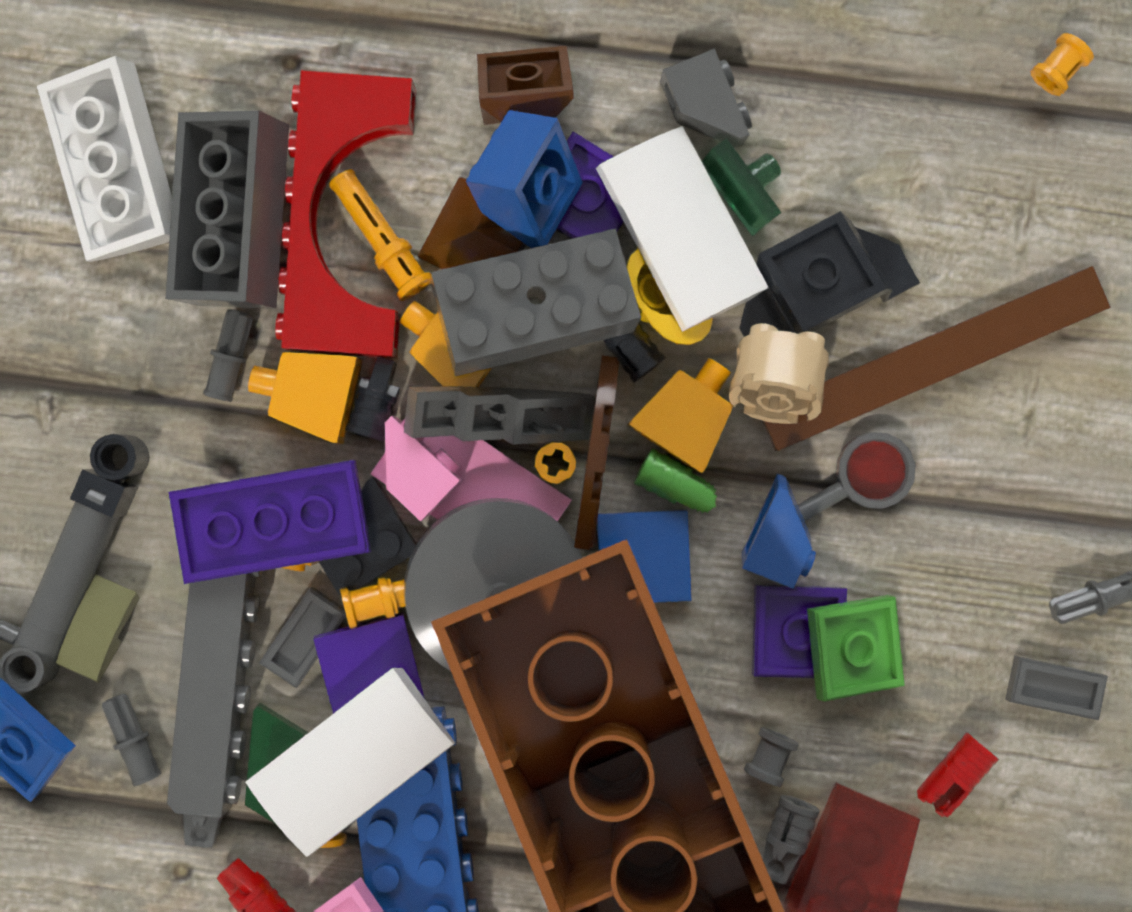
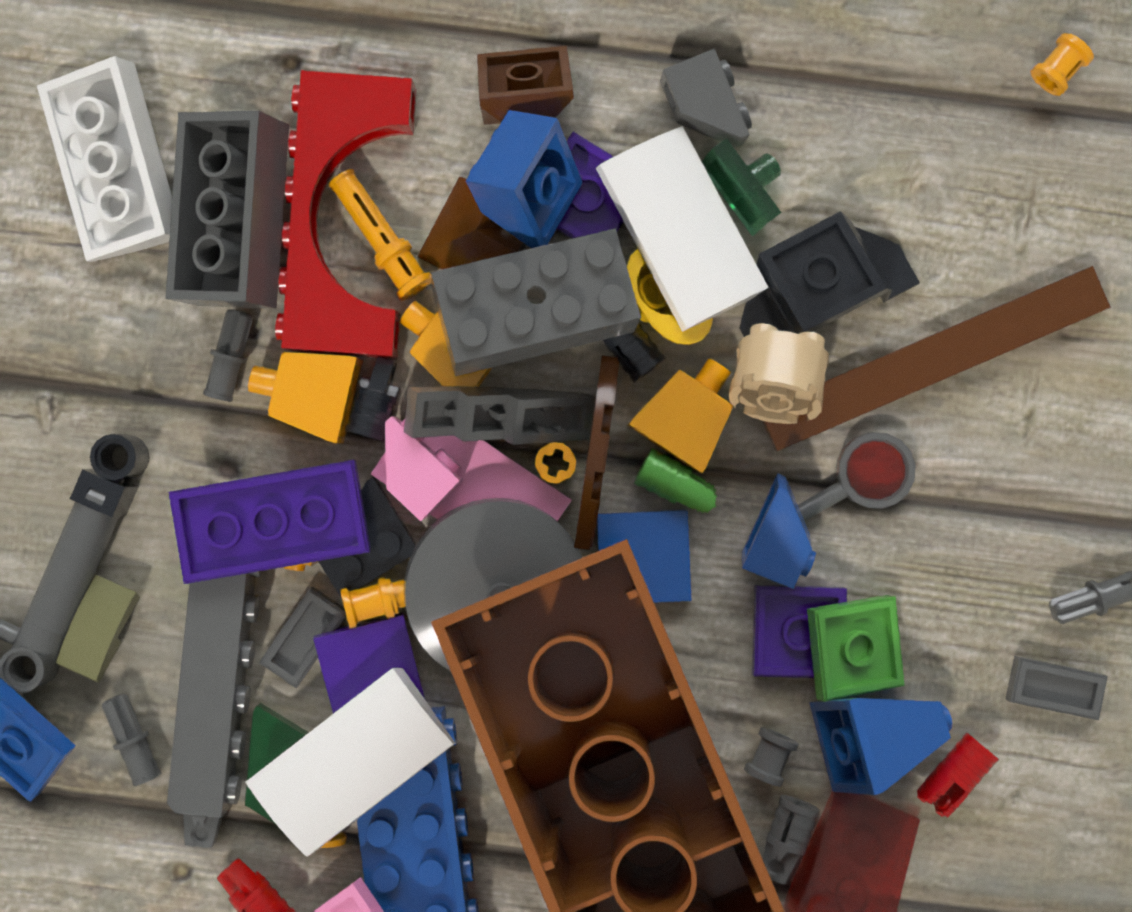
none -> blue slope [809,698,952,795]

